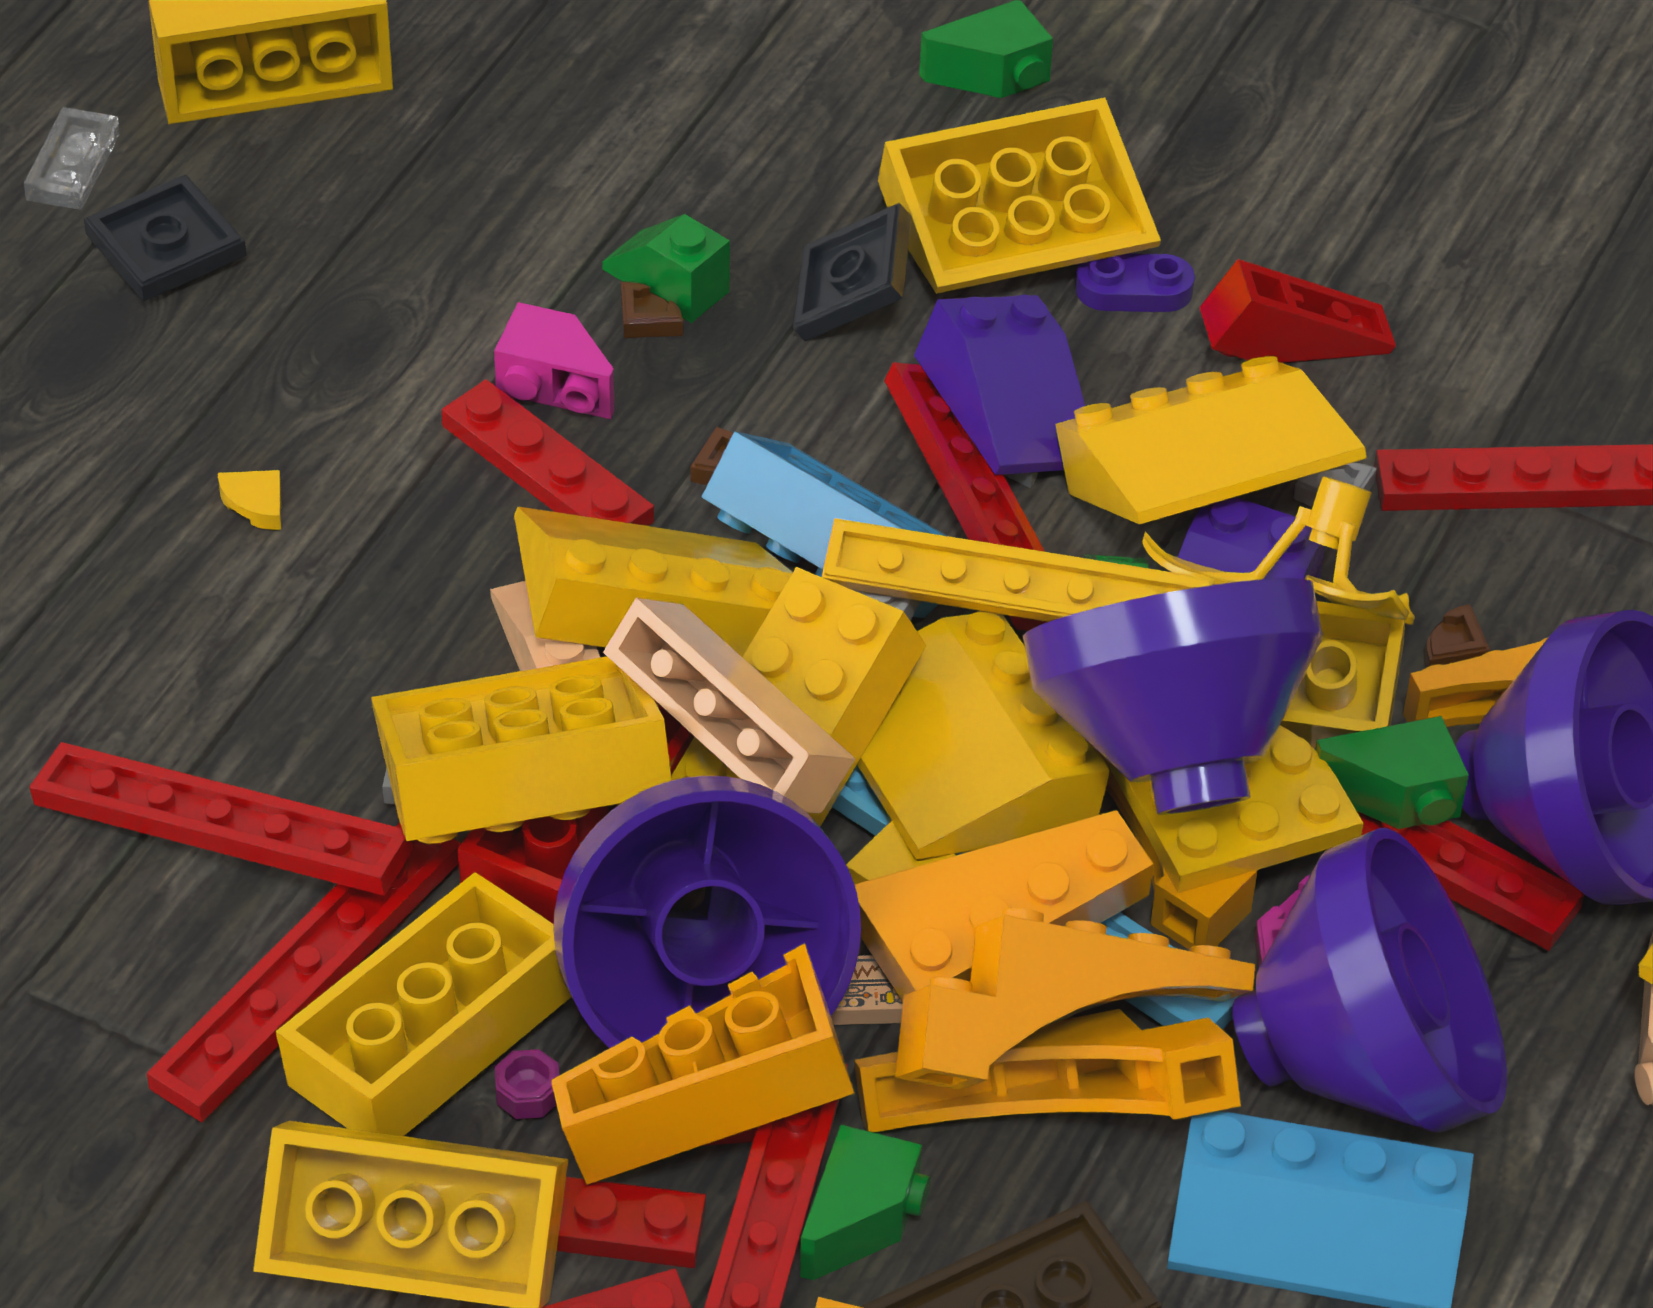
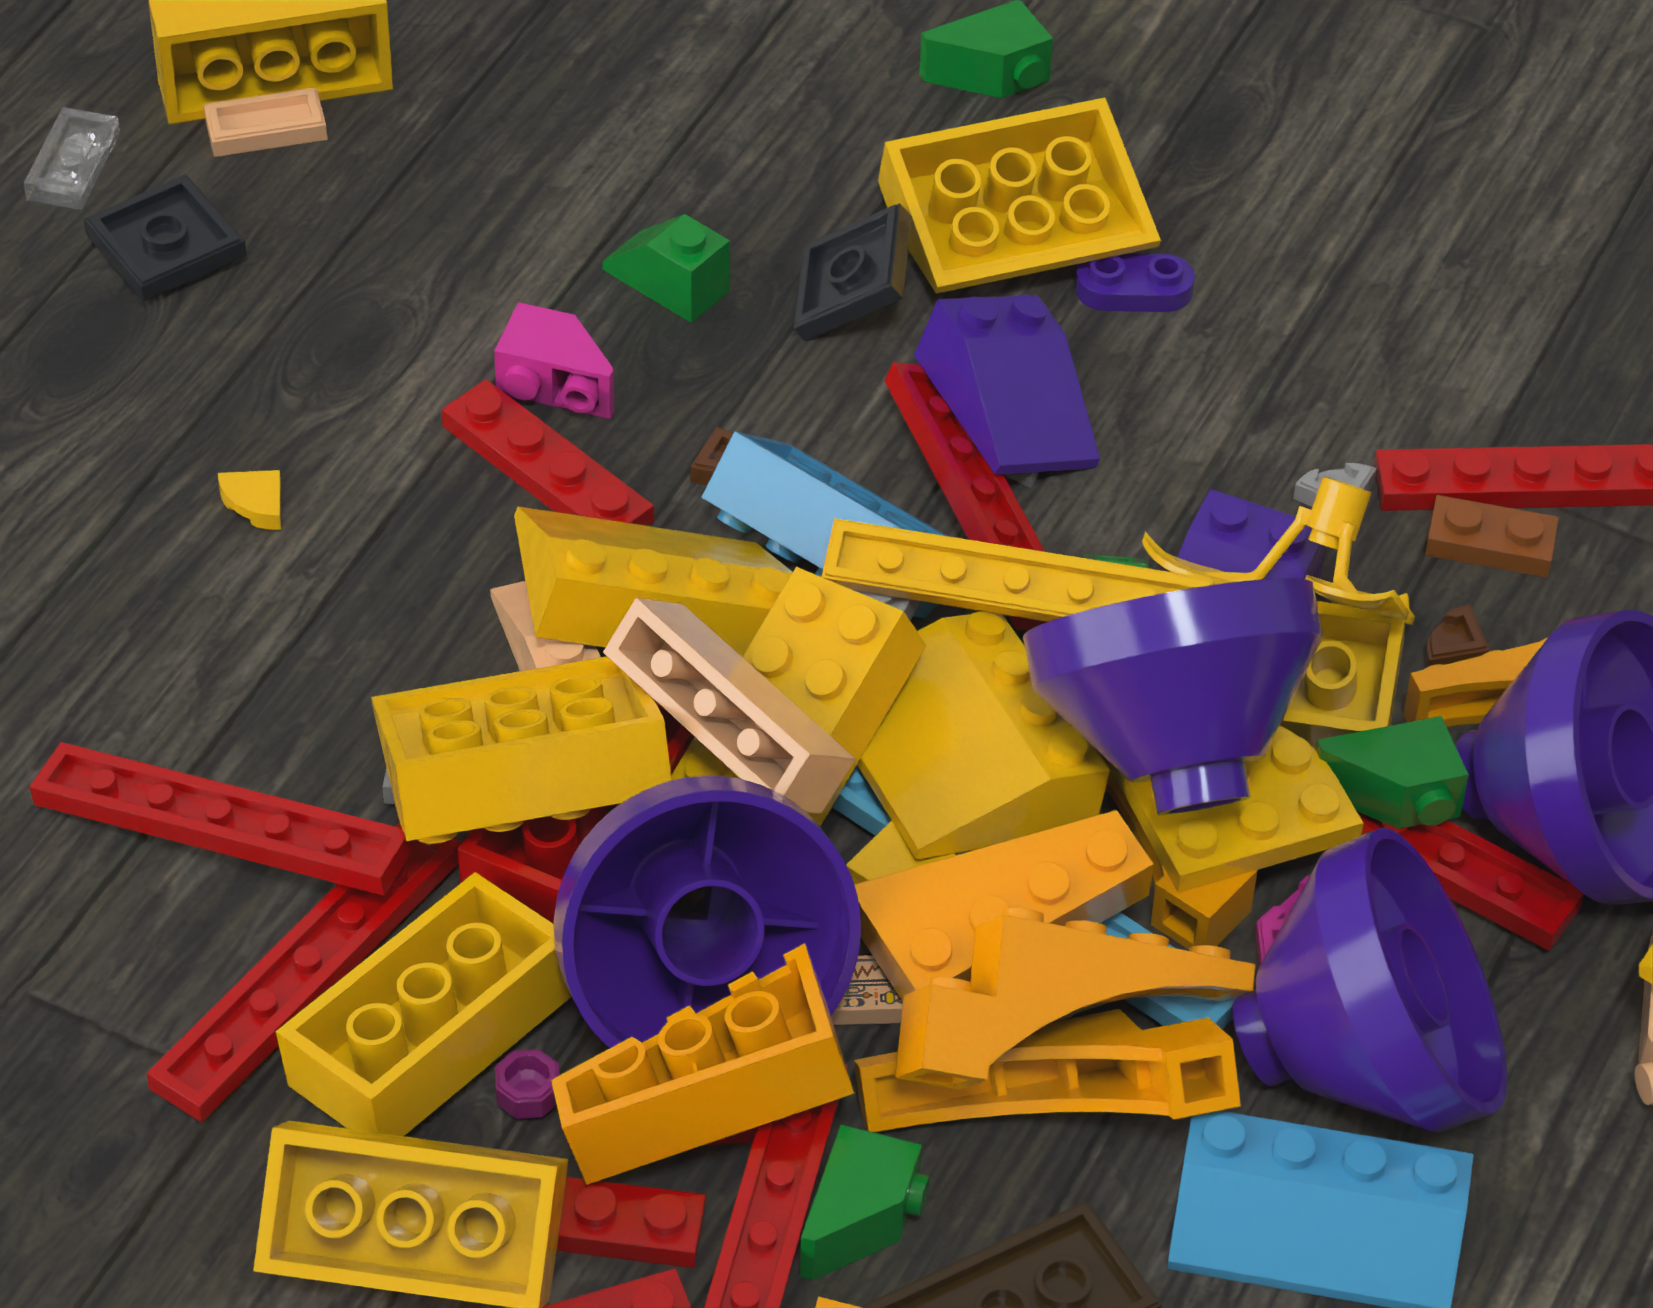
reddish brown tile [621,282,683,338] -> none
yellow slope [1055,356,1367,524] -> none
red slope [1199,259,1396,363] -> none
none -> light nougat tile [203,88,327,157]
none -> dark orange plate [1425,495,1559,578]

